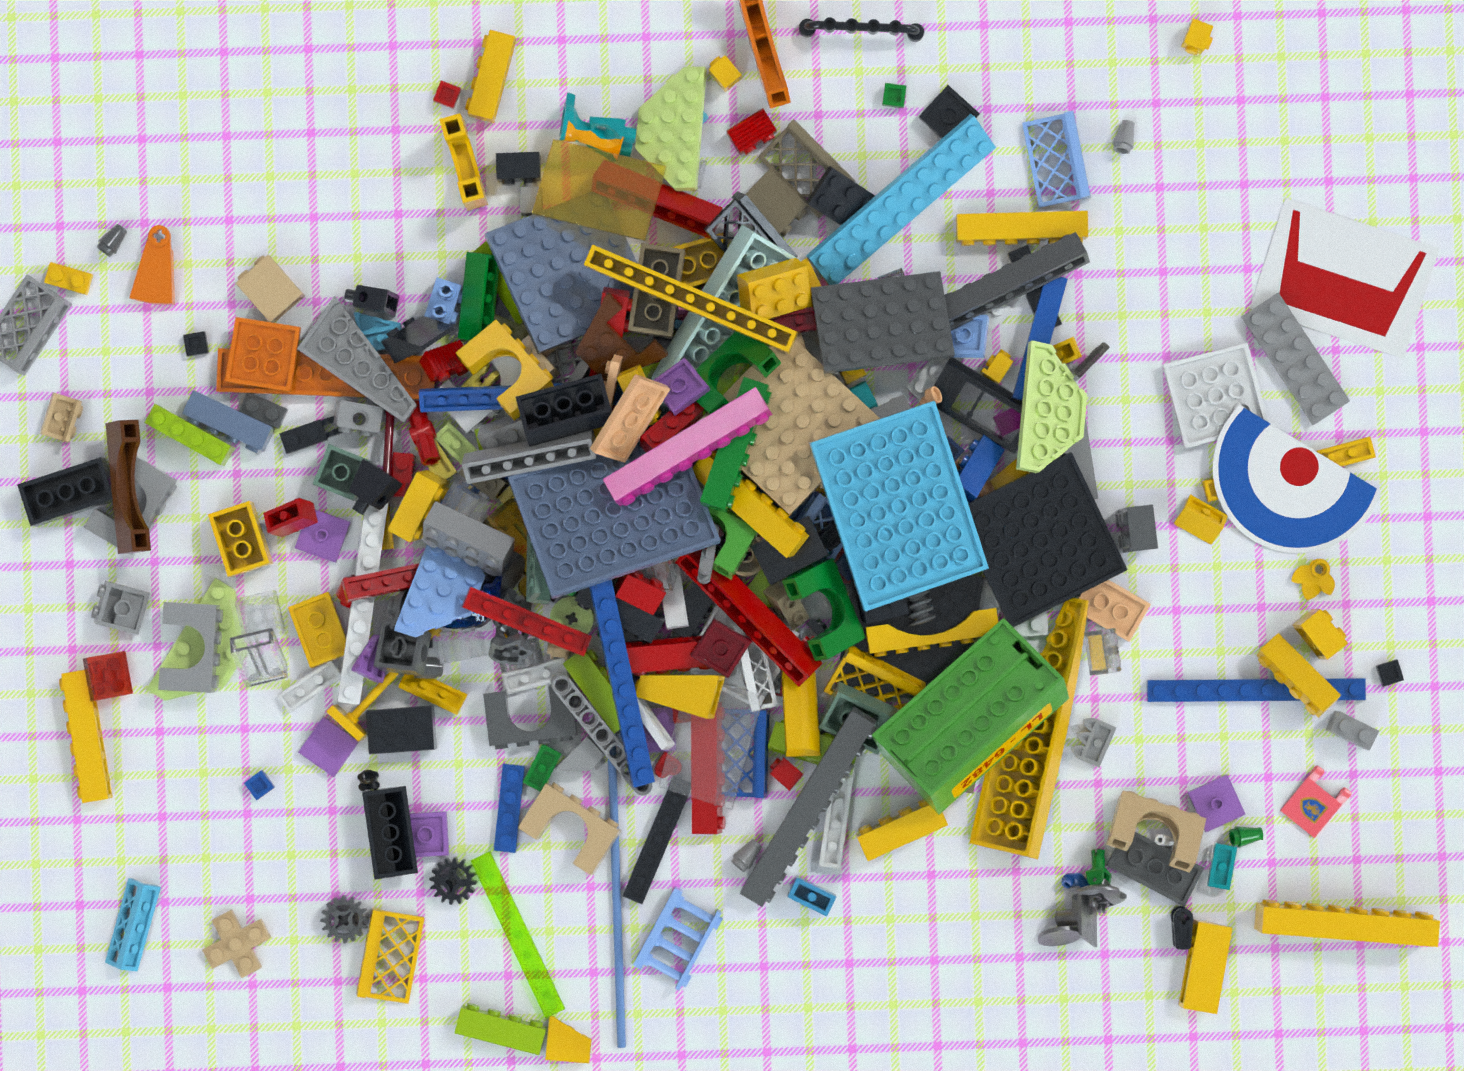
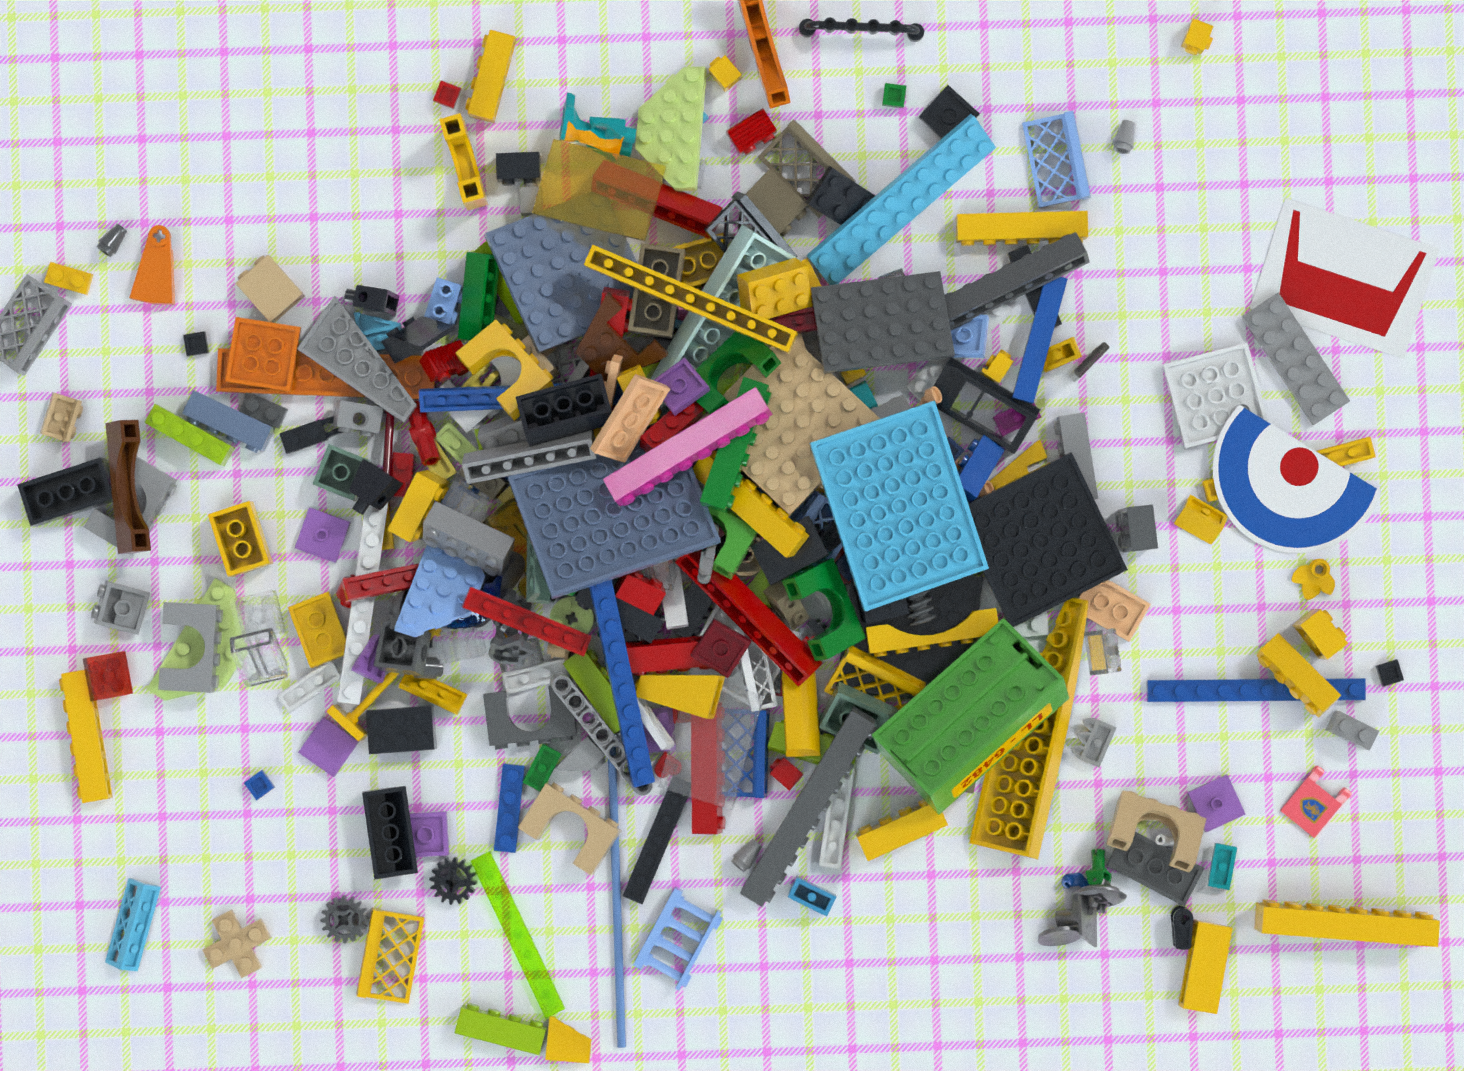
red brick [263,498,318,538] -> none
black plate [357,770,380,791] -> none
yellowish green plate [1016,341,1087,473] -> none
green cone [1229,826,1263,848] -> none

